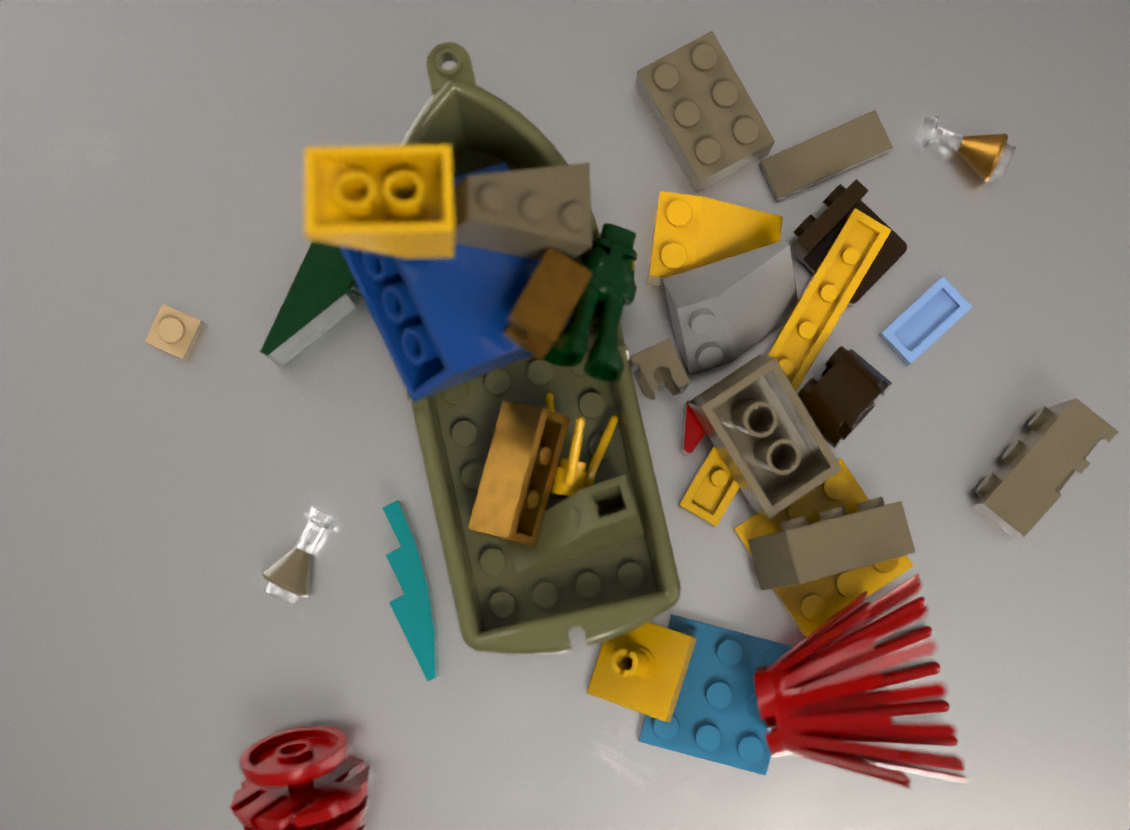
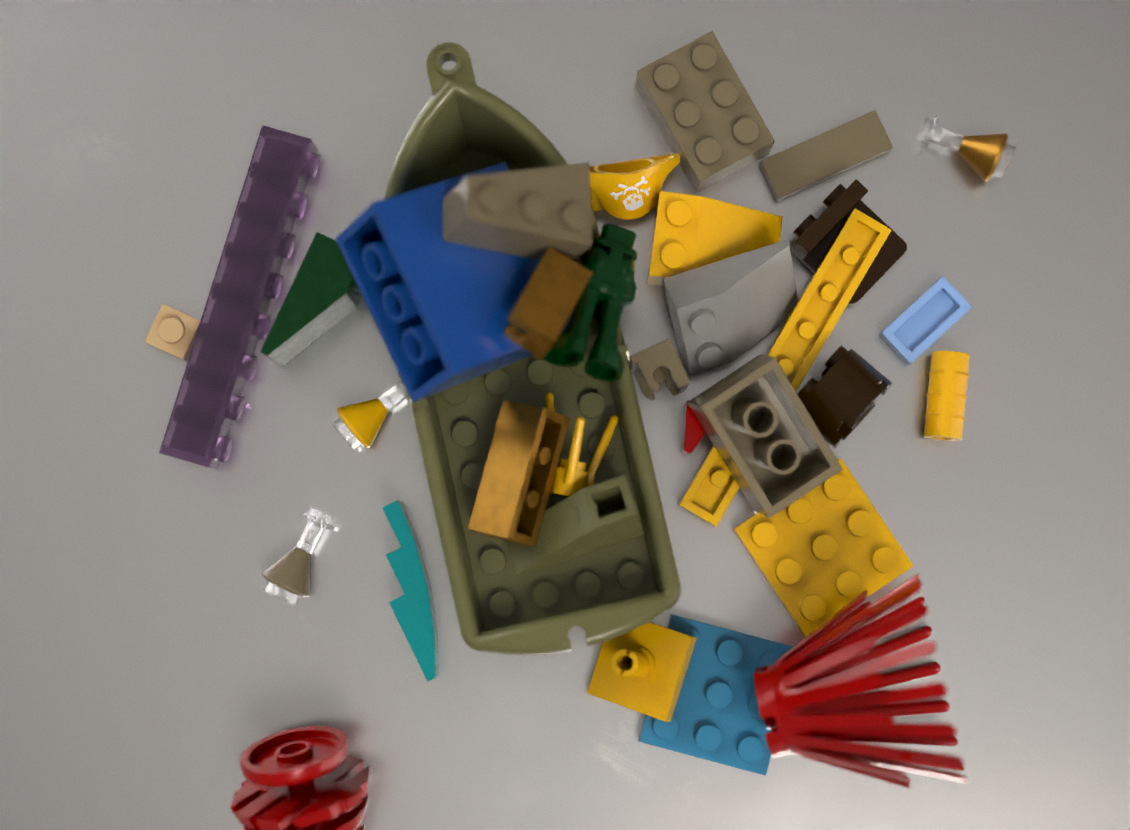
yellow slope [305,145,455,259] -> none
dark tan wedge [748,496,916,590] -> none
dark tan wedge [972,398,1118,538] -> none
none -> clear purple brick [159,125,321,470]
none -> yellow piece [332,372,408,450]
none -> yellow hat [589,153,680,220]
none -> yellow axle [924,351,970,441]

